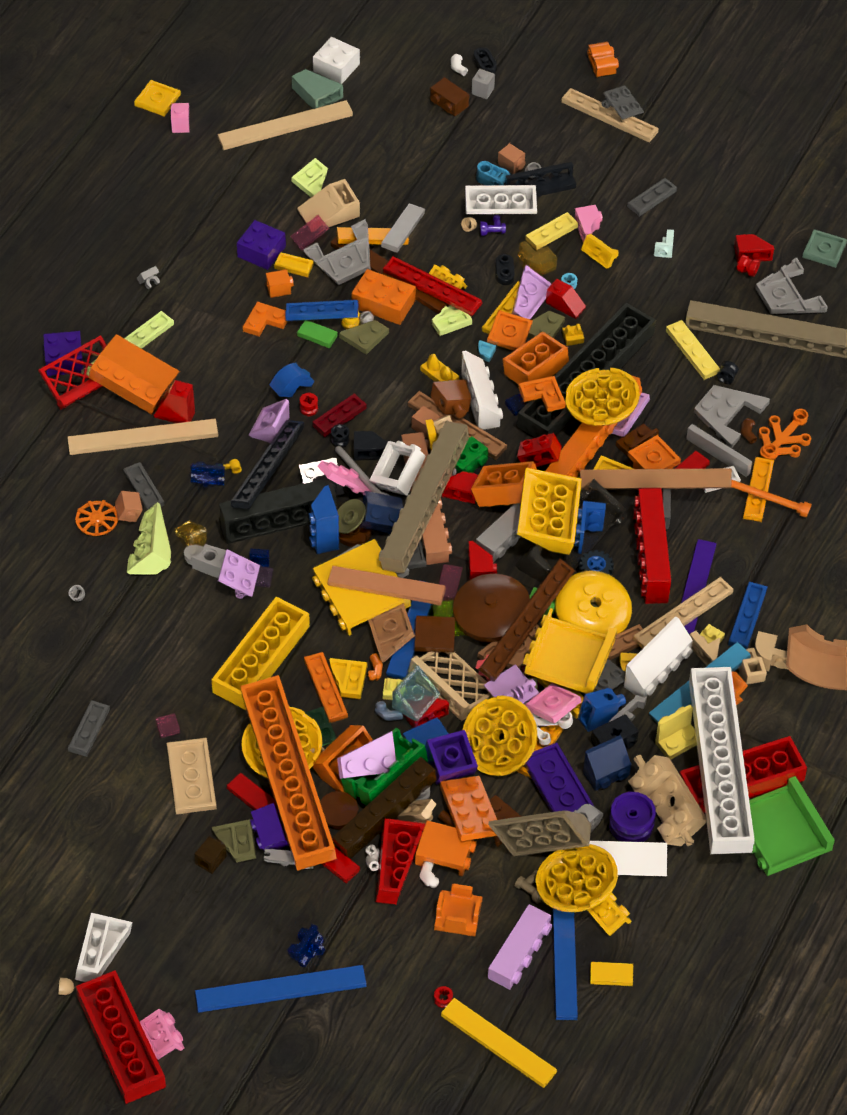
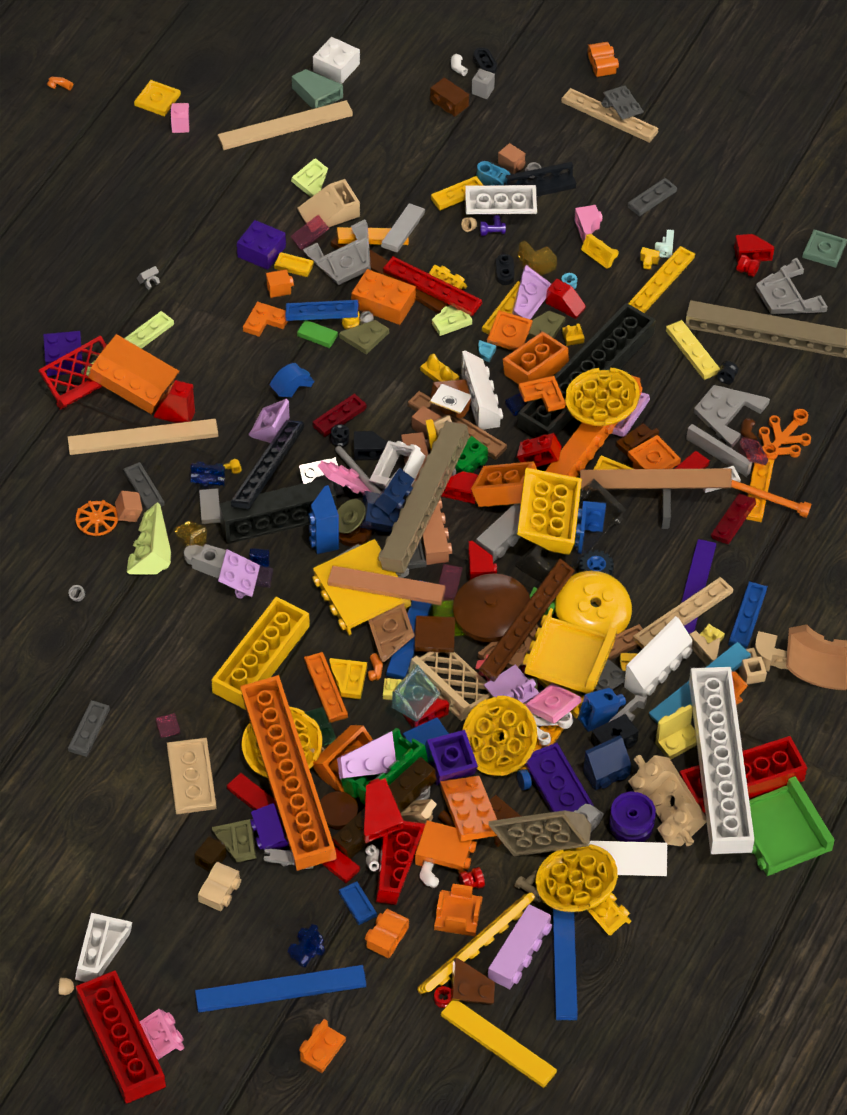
red wheel [300,393,318,416] -> none
sand blue arm [375,701,403,721] -> none
light yellow plate [526,212,578,251] -> none
yellow tile [590,962,633,986] -> none
red brick [633,488,671,604] -> none
none -> orange arm [47,76,74,90]
none -> tan brick [198,862,241,911]
none -> light grey tile [199,489,220,524]
none -> orange bracket [299,1019,346,1073]
none -> blue tile [339,881,377,925]
none -> red slope [364,778,404,843]
none -> orange brick [365,909,409,958]
none -> dark blue brick [374,468,415,514]
none -> yellow hinge [417,893,535,994]
none -> white sticker [430,384,472,414]
none -> yellow plate [431,176,484,210]
none -> reddish brown wing [451,958,495,1005]
none -> red wheel [459,867,485,889]
none -> blue tile [517,769,532,790]
none -> yellow tile [628,246,695,313]
none -> yellow tile [641,247,660,270]
none -> dark red plate [711,493,757,545]
none -> clear pink tile [740,437,768,465]

